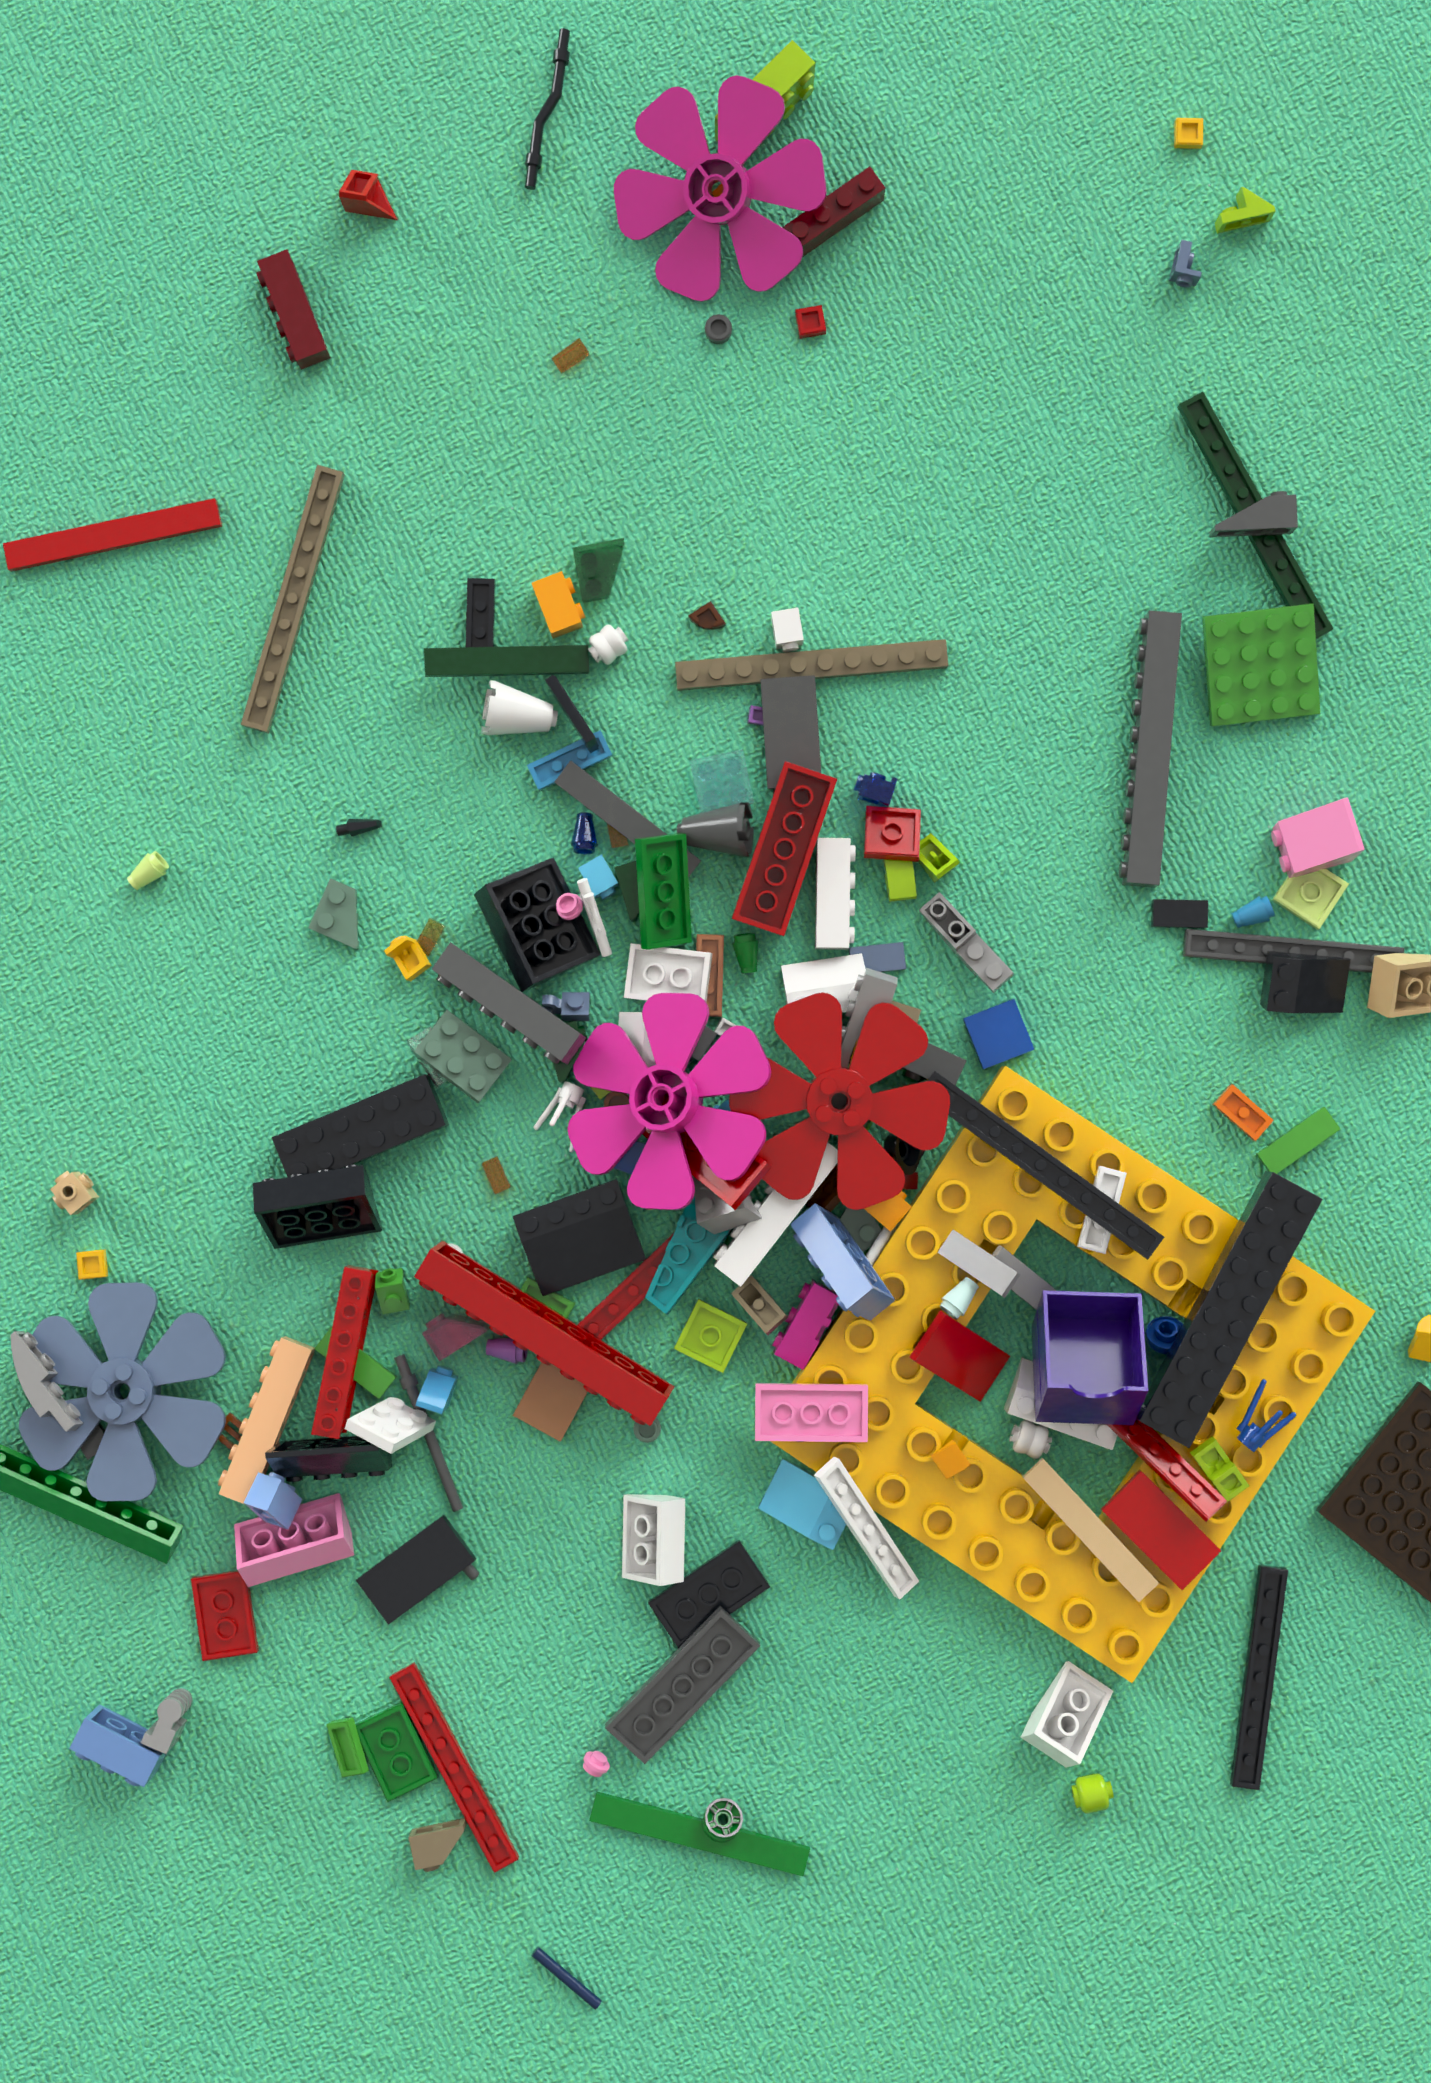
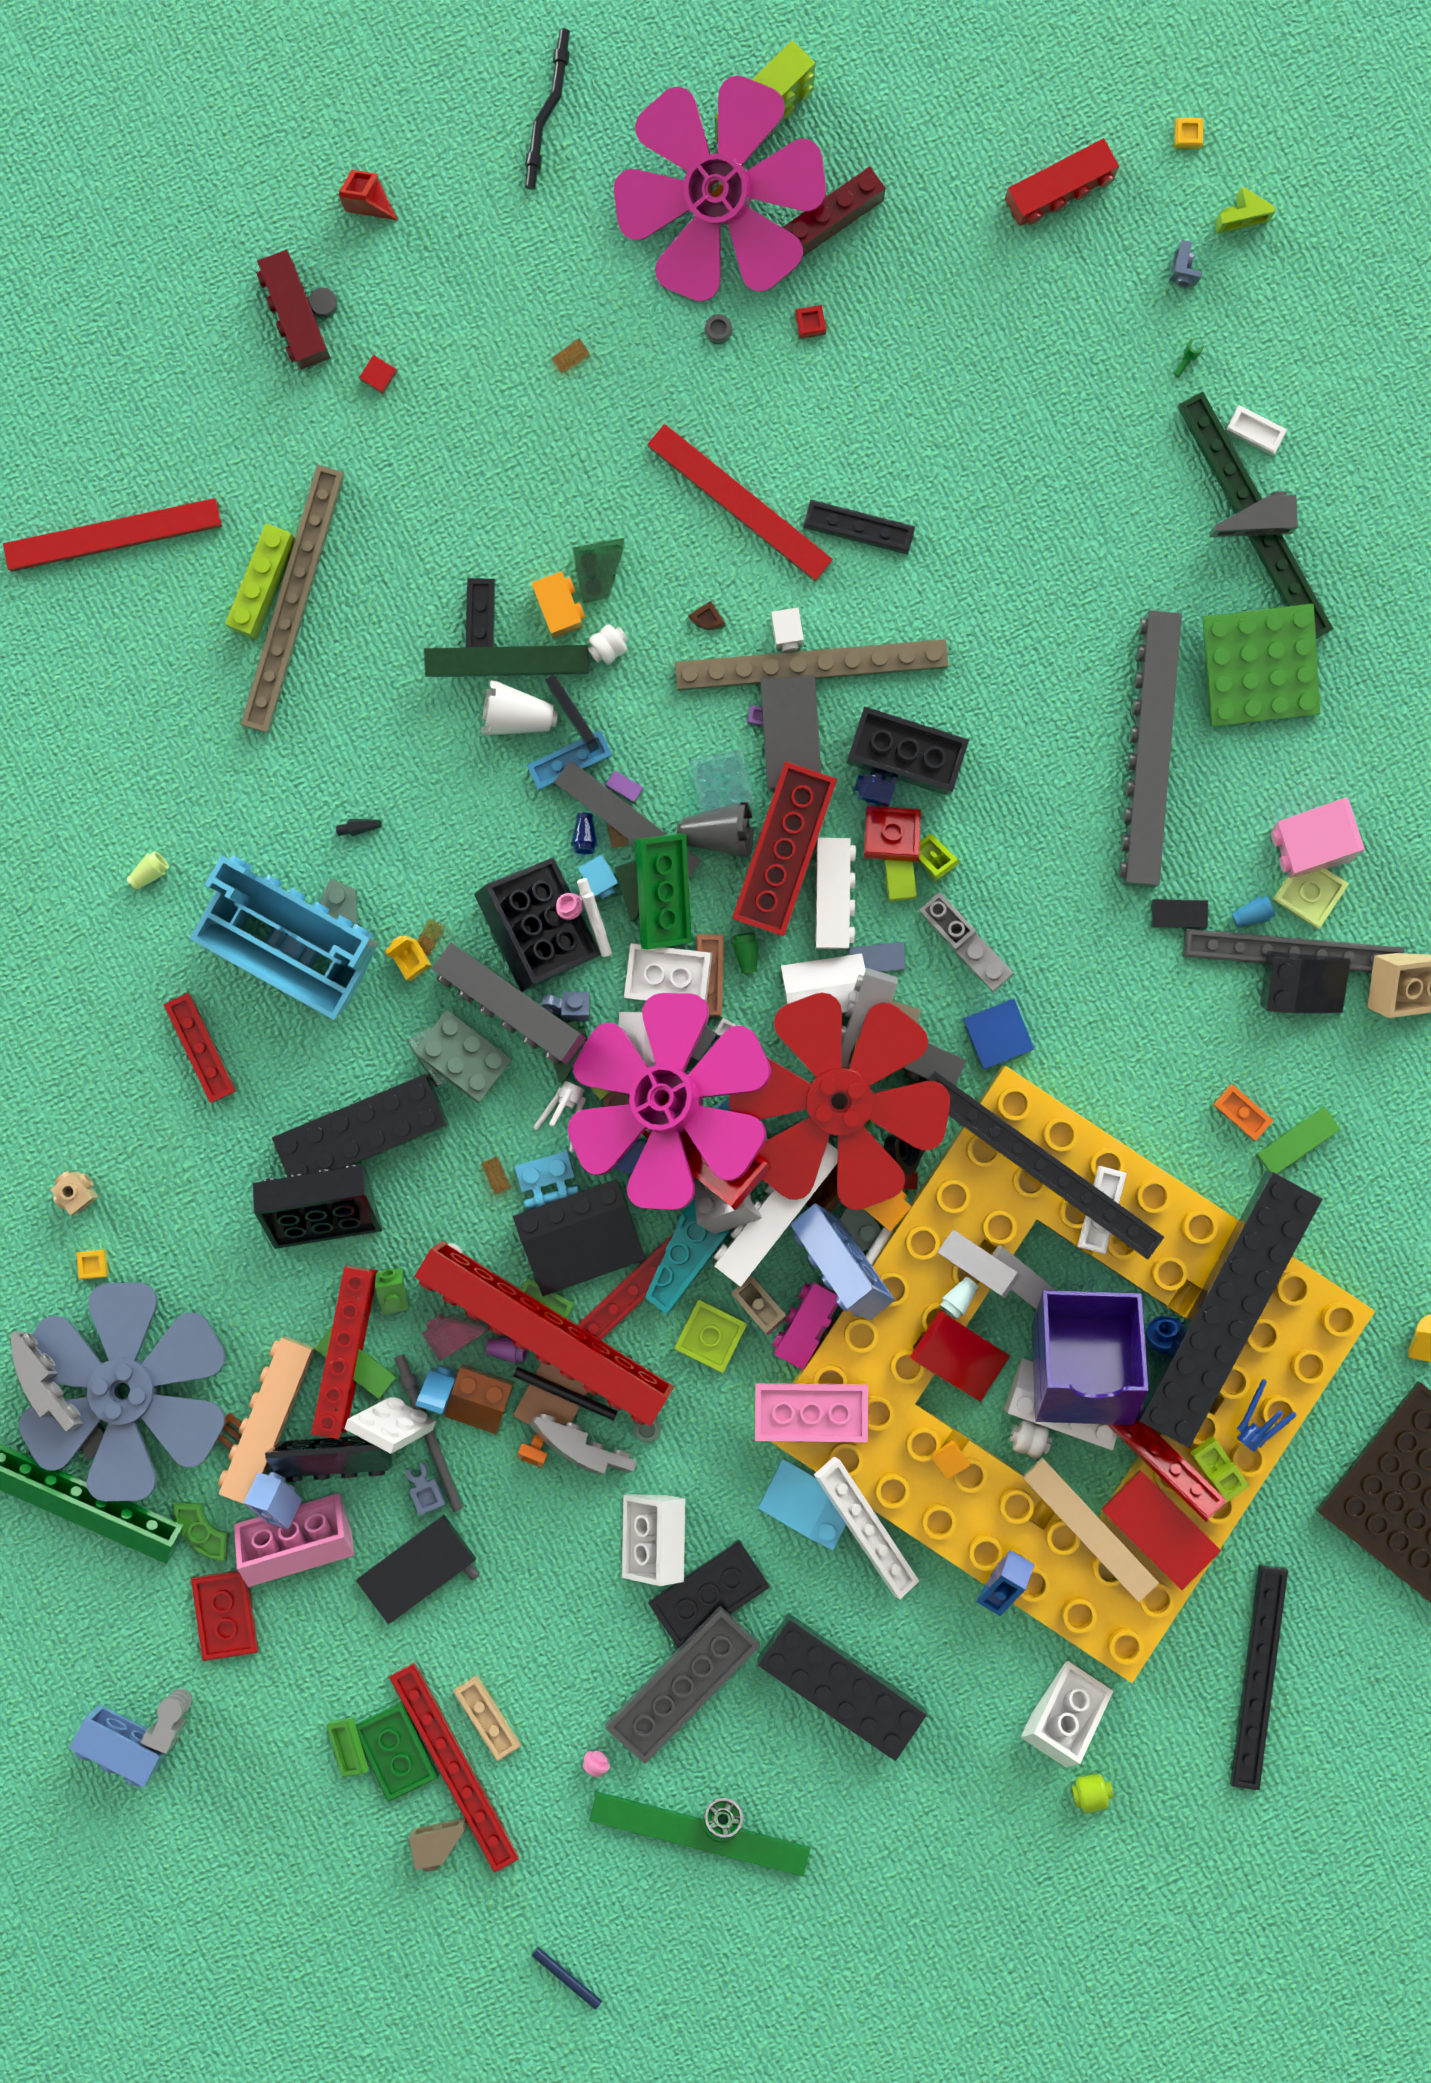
none -> red plate [163,993,237,1103]
none -> bright green tile [174,1502,229,1562]
none -> medium azure wedge [189,855,378,1020]
none -> lime brick [225,523,295,641]
none -> dark grey tile [309,287,338,317]
none -> red tile [359,355,397,394]
none -> sand blue plate [406,1462,446,1516]
none -> dark orange slope [445,1364,515,1435]
none -> tan tile [453,1675,521,1762]
none -> black bar [513,1366,618,1421]
none -> medium azure plate [515,1151,579,1211]
none -> orange tile [517,1435,548,1469]
none -> light grey slope [530,1414,637,1475]
none -> medium lavender piece [606,771,643,803]
none -> red tile [647,423,833,582]
none -> black brick [757,1612,927,1762]
none -> black tile [803,499,915,555]
none -> black brick [846,706,969,796]
none -> blue slope [976,1550,1035,1616]
none -> red brick [1005,138,1119,226]
none -> green hand [1174,338,1204,378]
none -> white tile [1225,405,1287,456]

